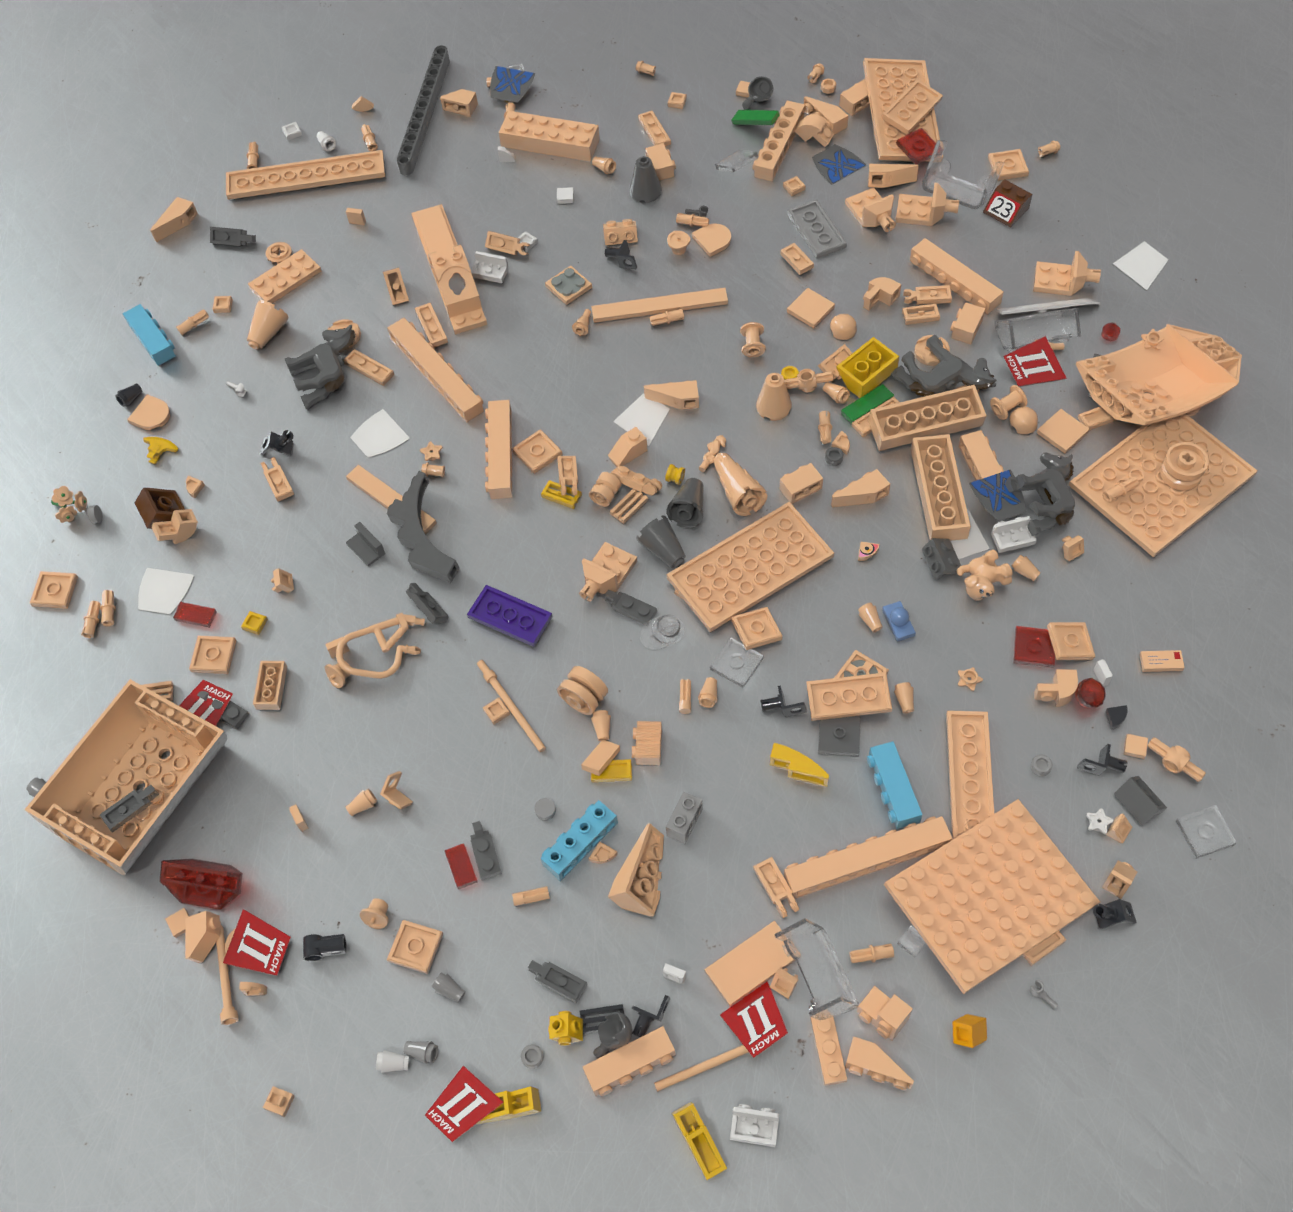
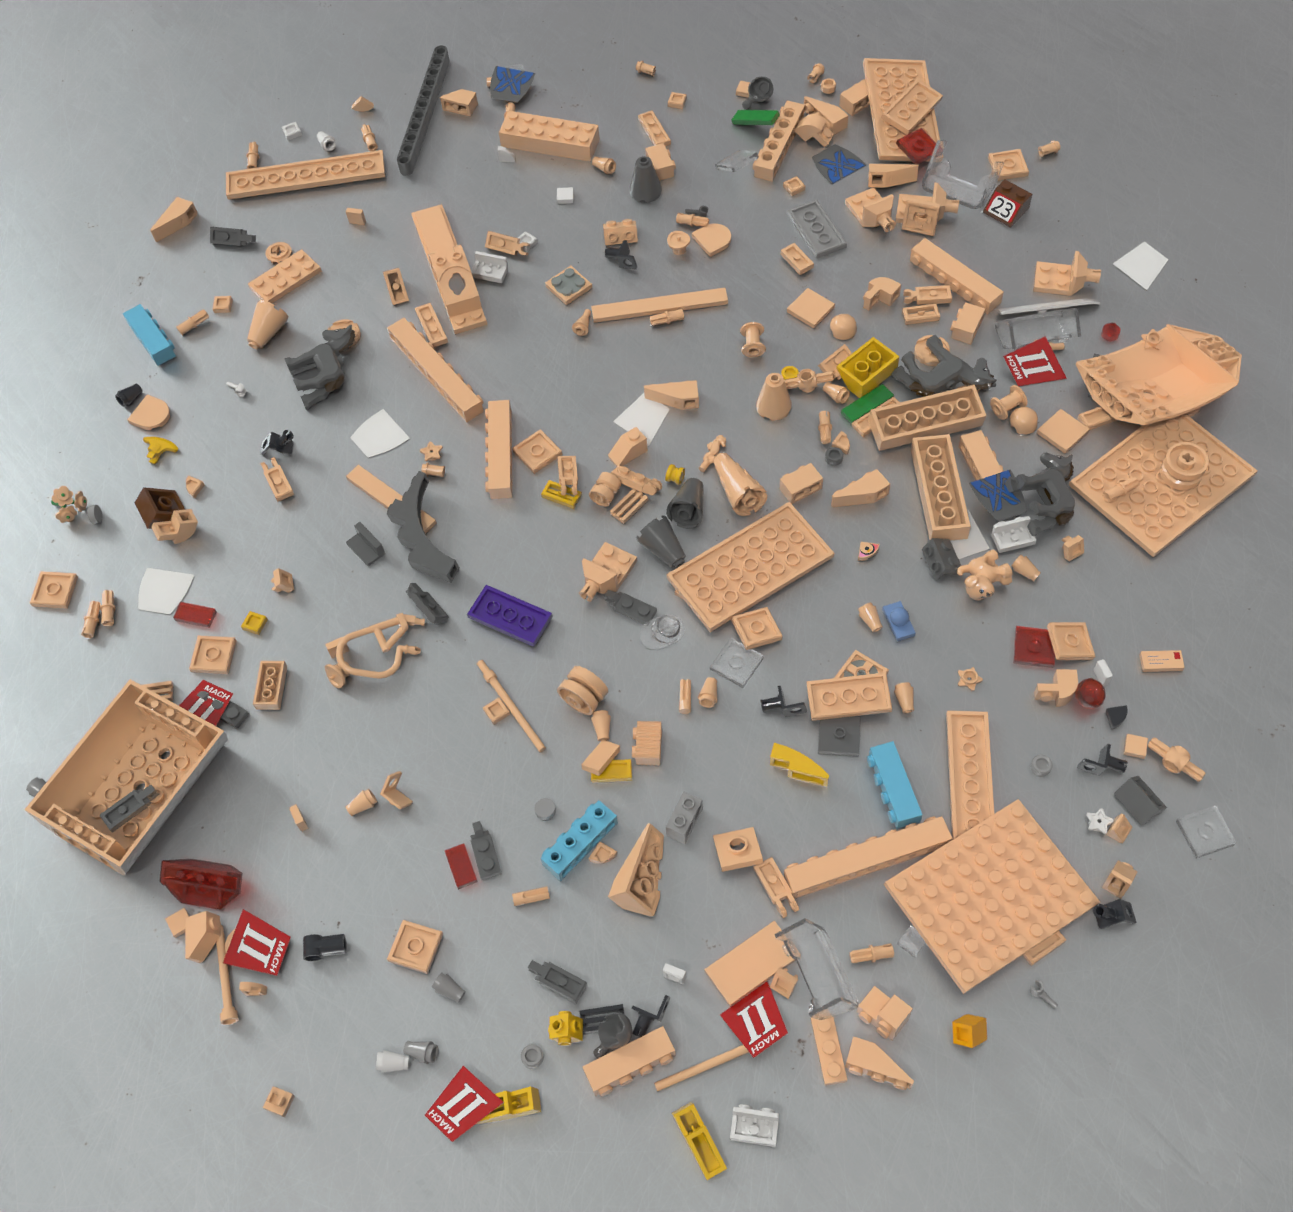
light nougat tile [343,349,395,386] -> none
light nougat piece [360,898,389,929] -> none
none -> light nougat piece [713,827,763,872]
none -> light nougat piece [902,197,941,236]

